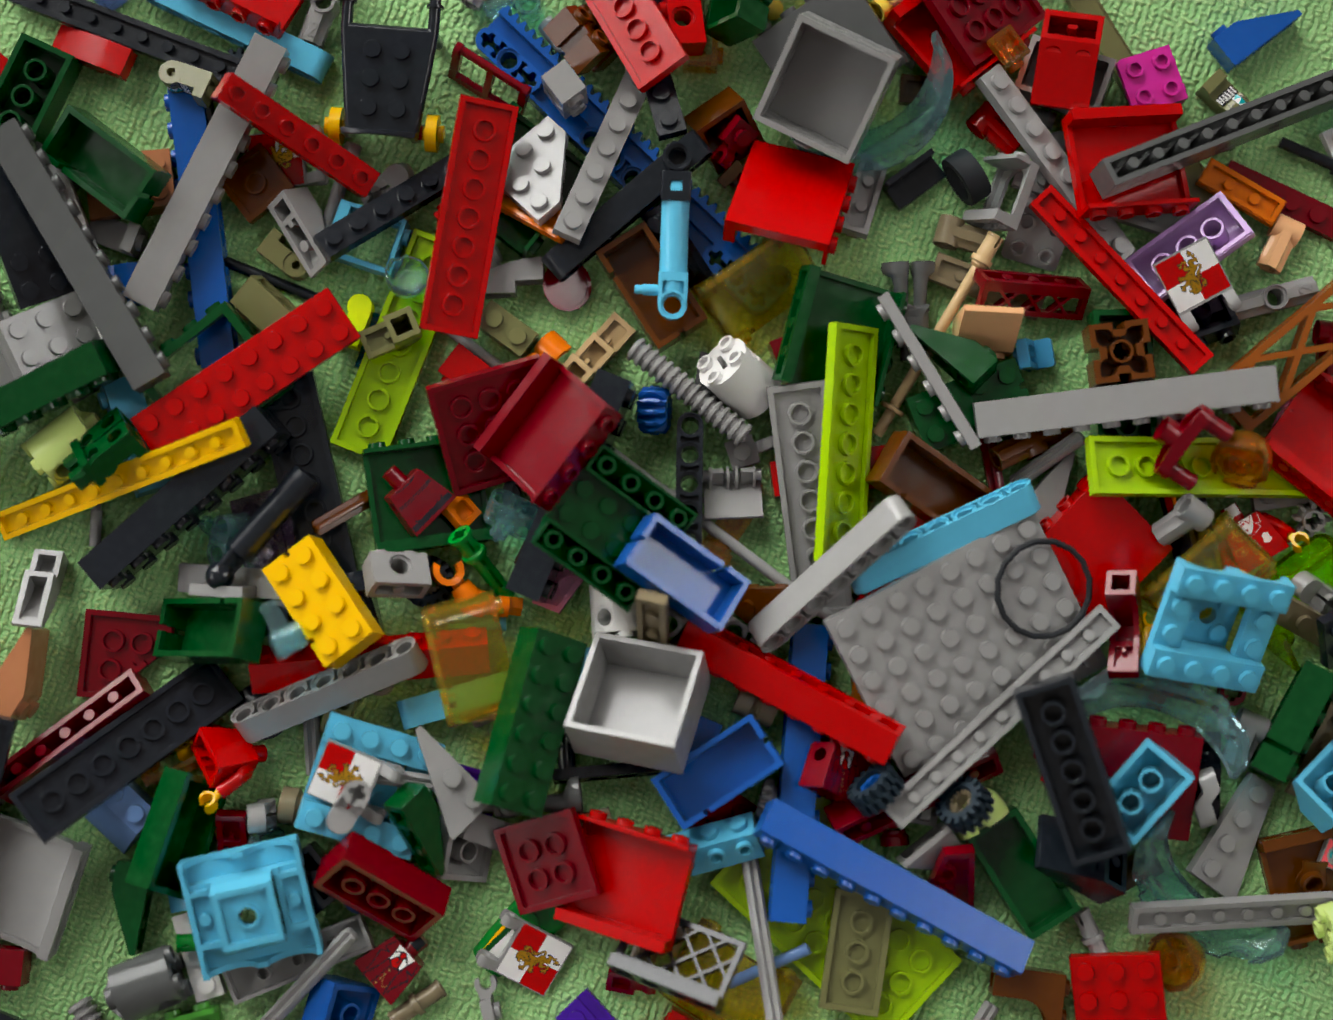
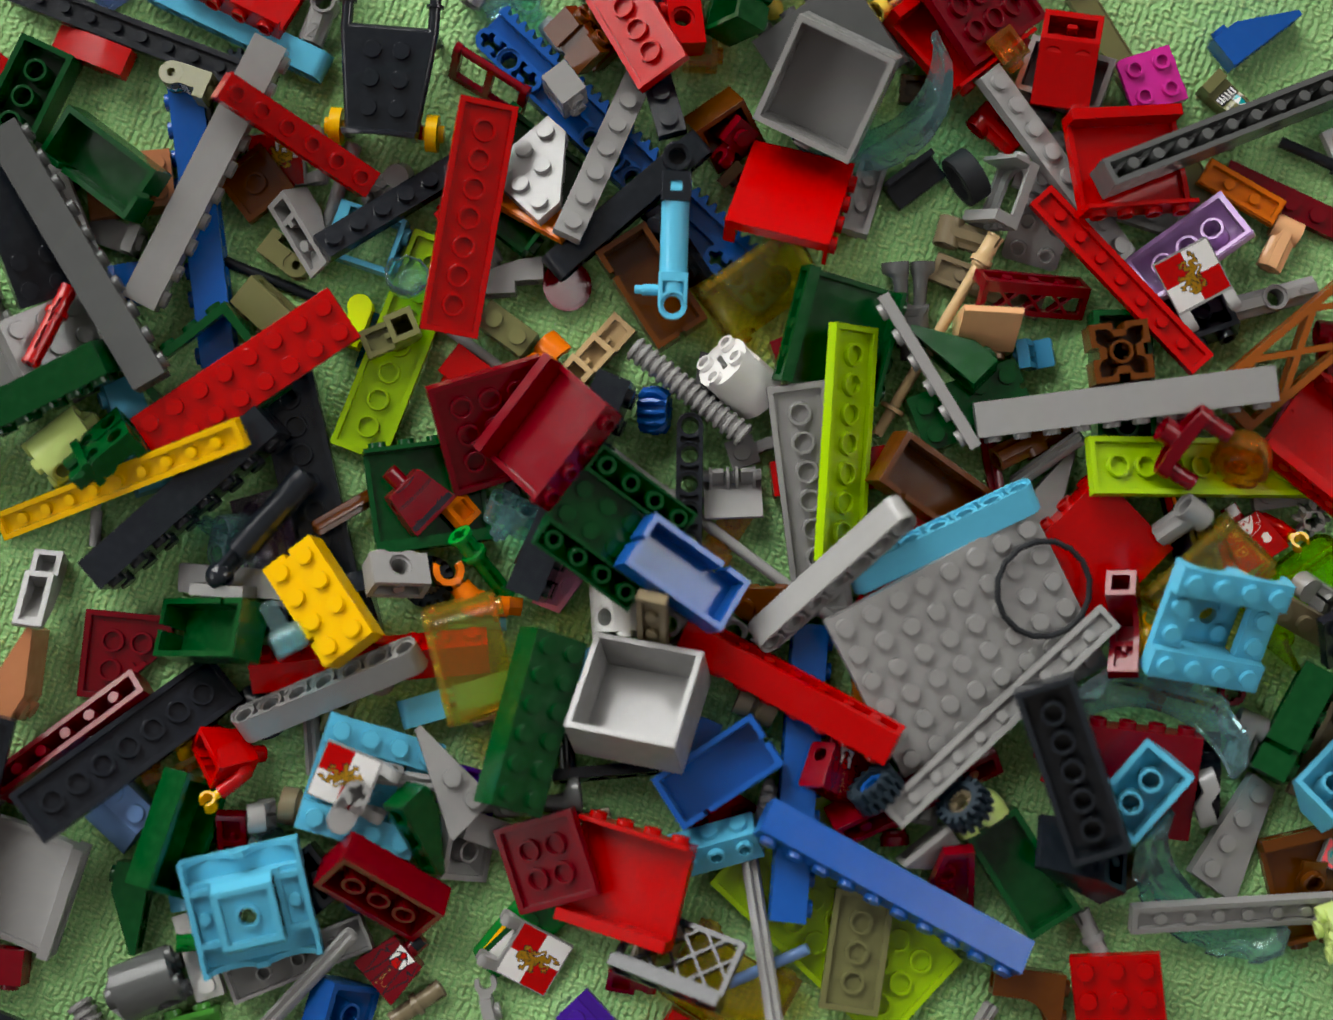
clear orange cylinder [1147,932,1207,992] -> none
none -> red pin [21,282,77,369]

